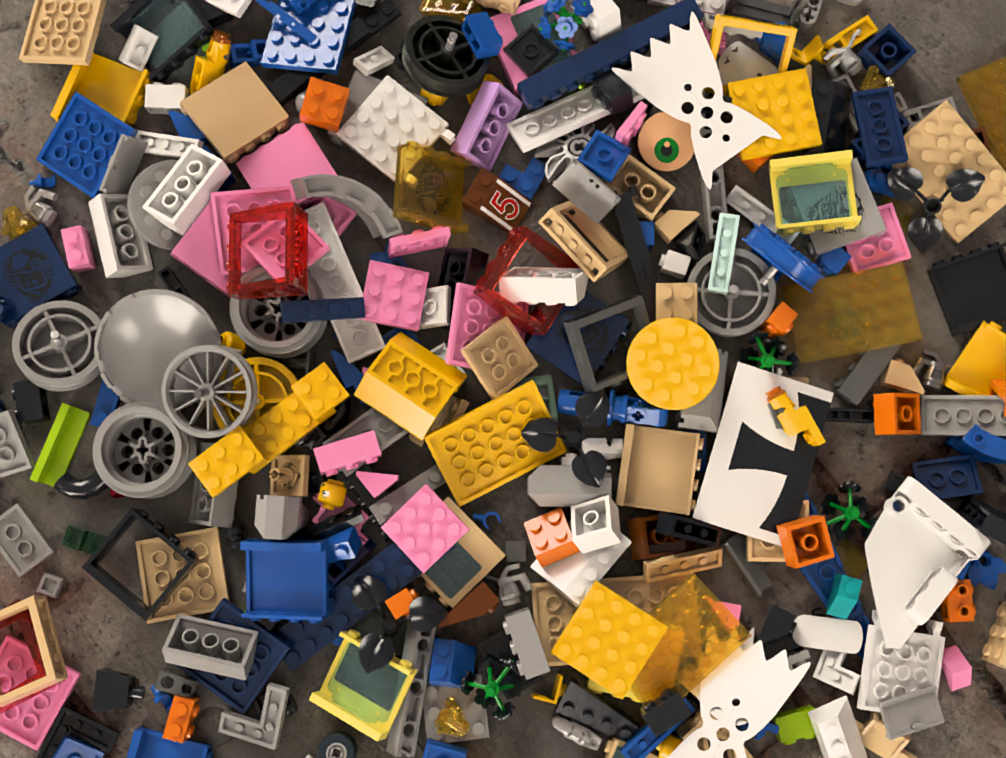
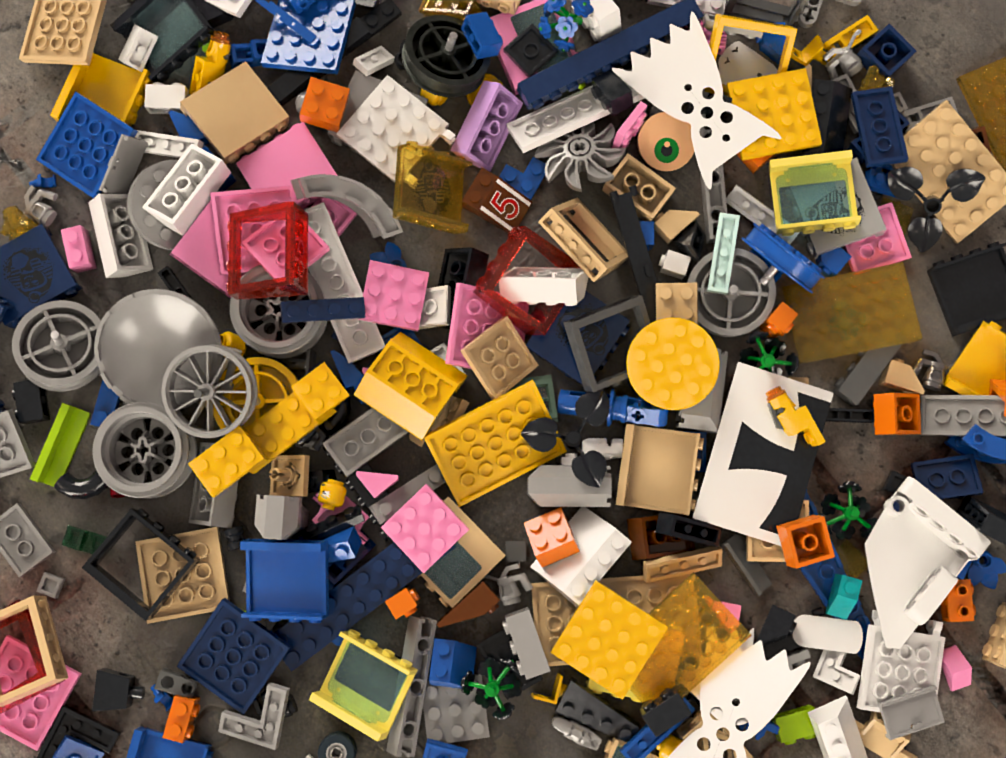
light grey slope [162,614,259,681] -> none
bright pink brick [313,430,381,477] -> none
black plant [352,576,447,674] -> none
bright pink plate [387,226,451,259] -> none
clear yellow rock [435,698,469,738] -> none
blue piece [472,512,501,530] -> none
light grey door [552,159,621,224] -> none
white brick [571,495,621,553] -> none
blue plate [577,130,631,183] -> none

